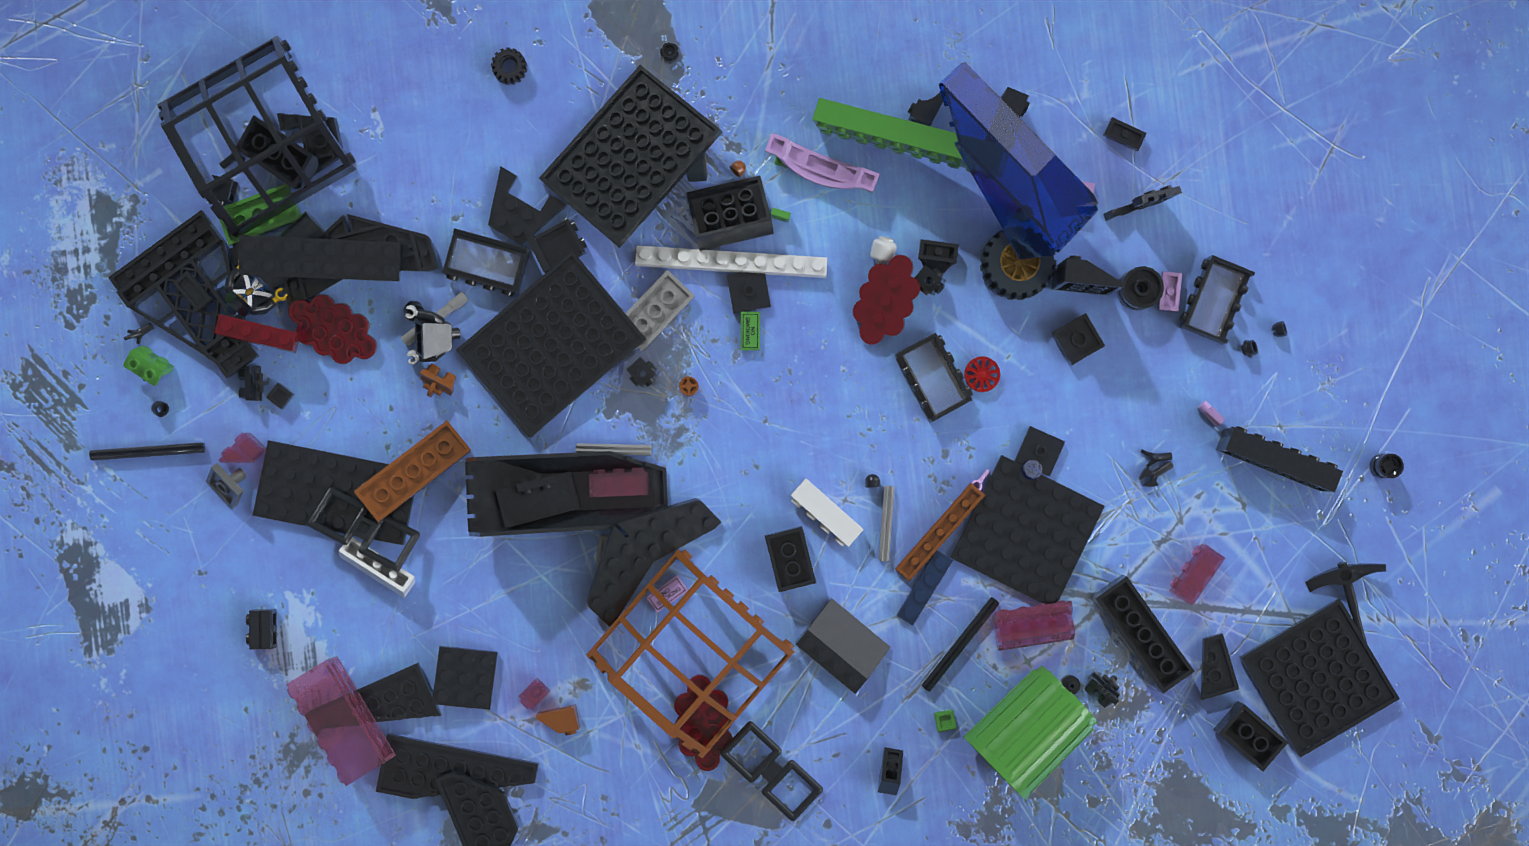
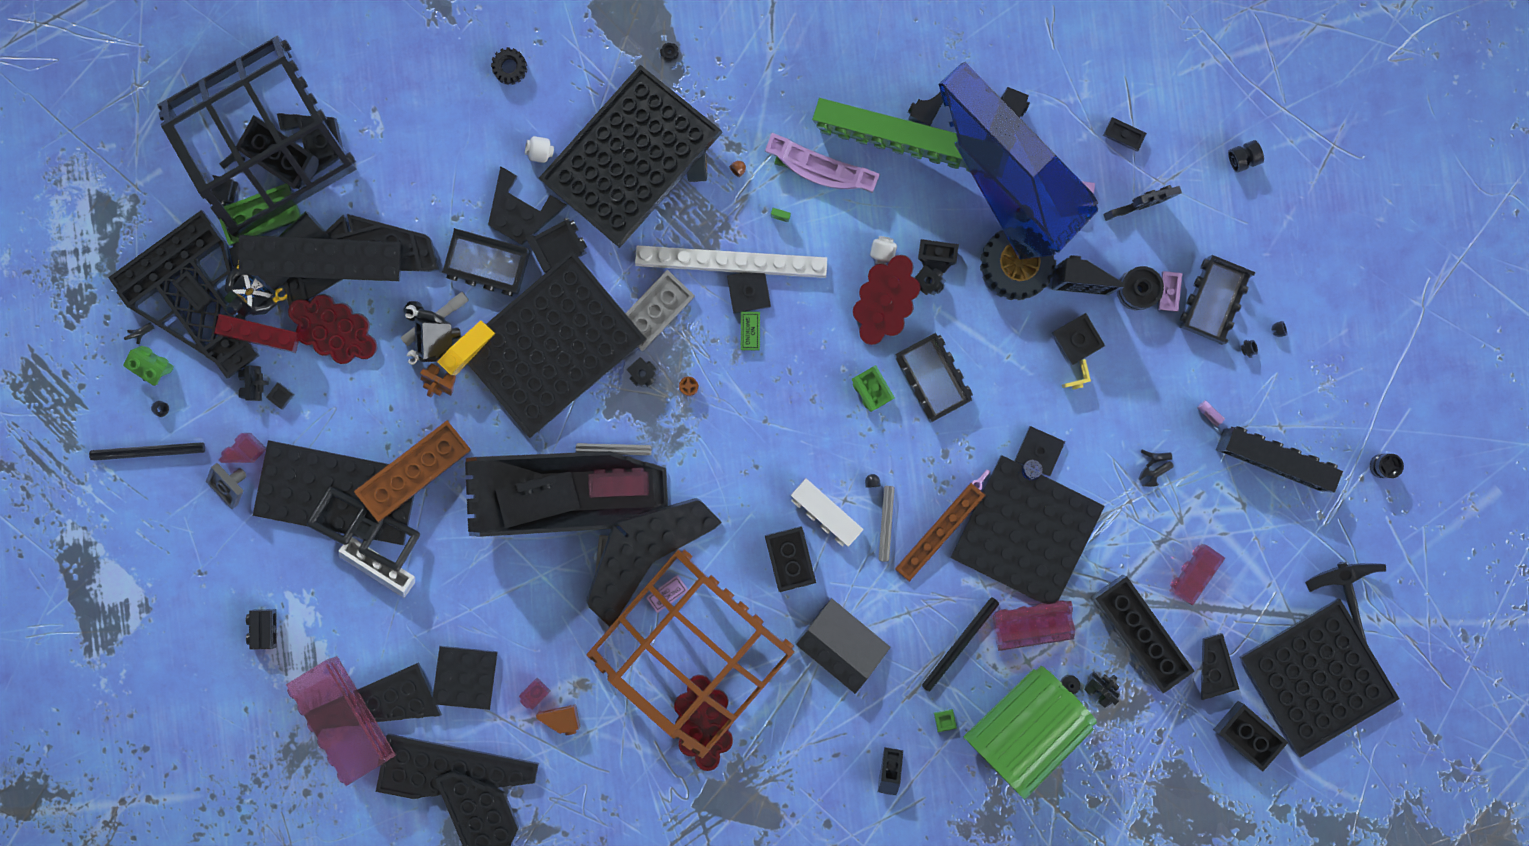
black slope [686,176,774,251] -> none
black bar [720,721,823,821] -> none
dark blue plate [896,551,953,625] -> none
red wheel [964,356,1000,392] -> none
none -> yellow slope [437,320,495,375]
none -> white head [525,136,554,163]
none -> bright green bracket [852,365,895,412]
none -> light yellow bracket [1062,359,1091,390]
none -> black wheel [1228,140,1264,173]

